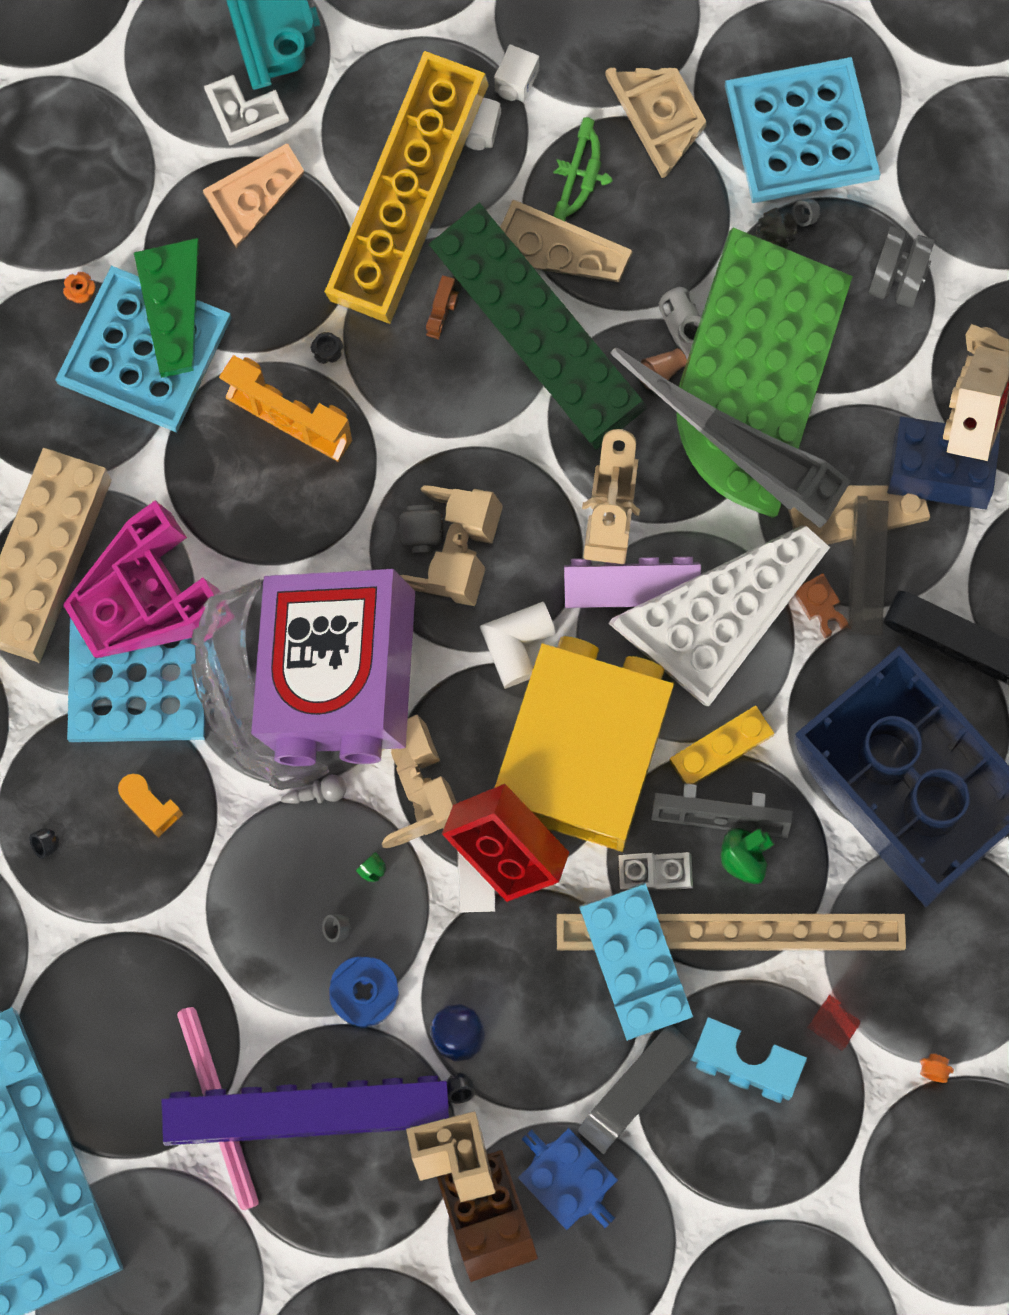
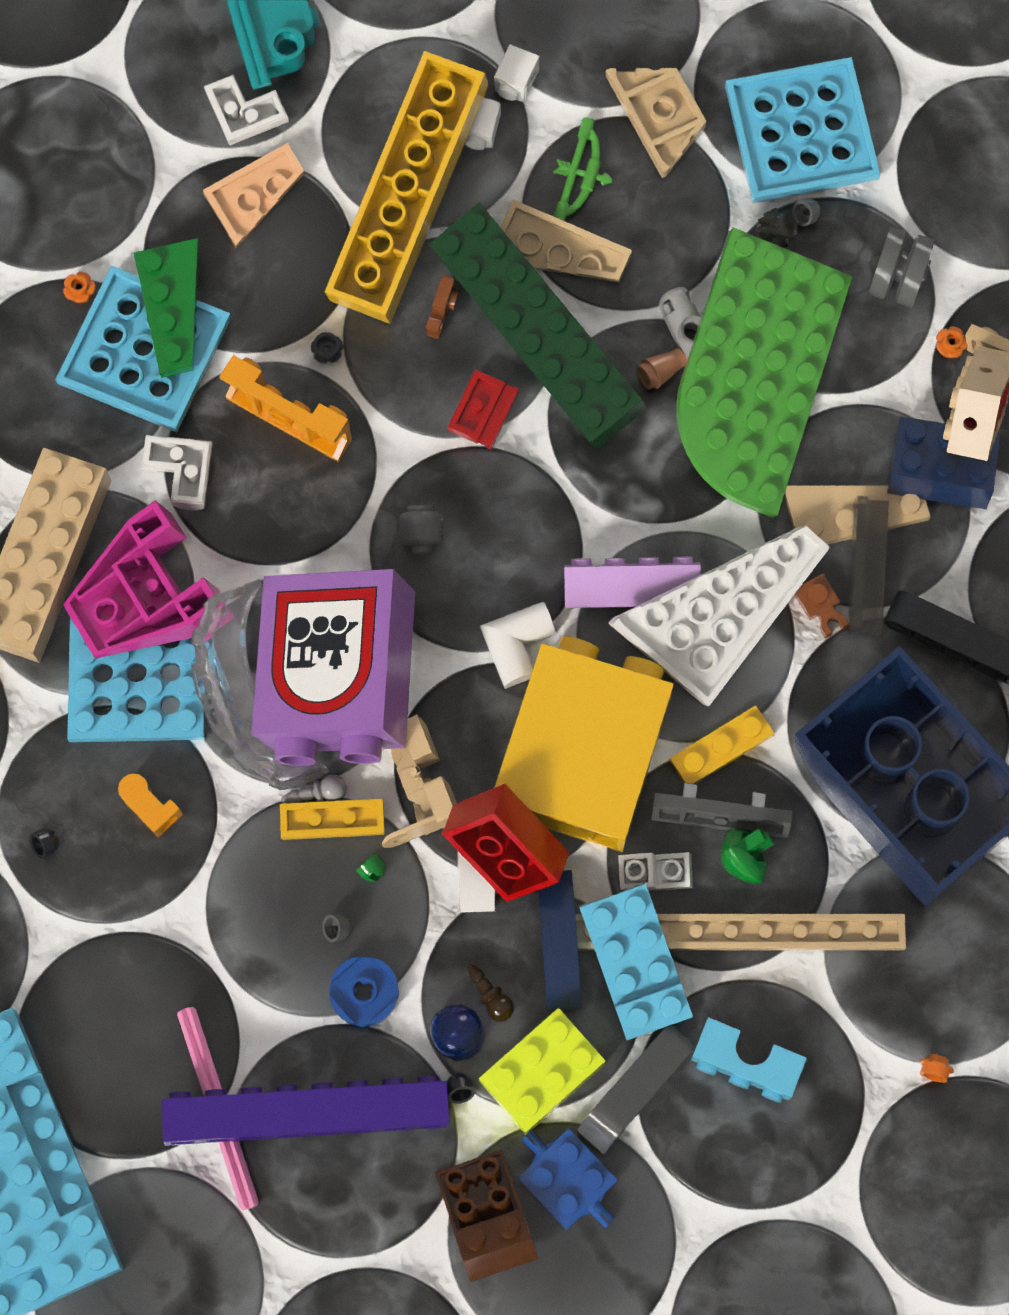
tan piece [400,486,503,606] -> none
tan brick [406,1111,495,1202] -> none
tan piece [582,429,640,564] -> none
dark grey plate [611,348,851,528] -> none
clear red panel [807,995,860,1051] -> none
none -> white brick [142,435,213,511]
none -> yellow plate [280,799,385,840]
none -> red plate [448,369,519,450]
none -> dark brown bar [467,964,514,1022]
none -> neon yellow brick [479,1008,606,1135]
none -> dark blue slope [538,870,582,1011]
none -> orange plate [936,326,968,358]

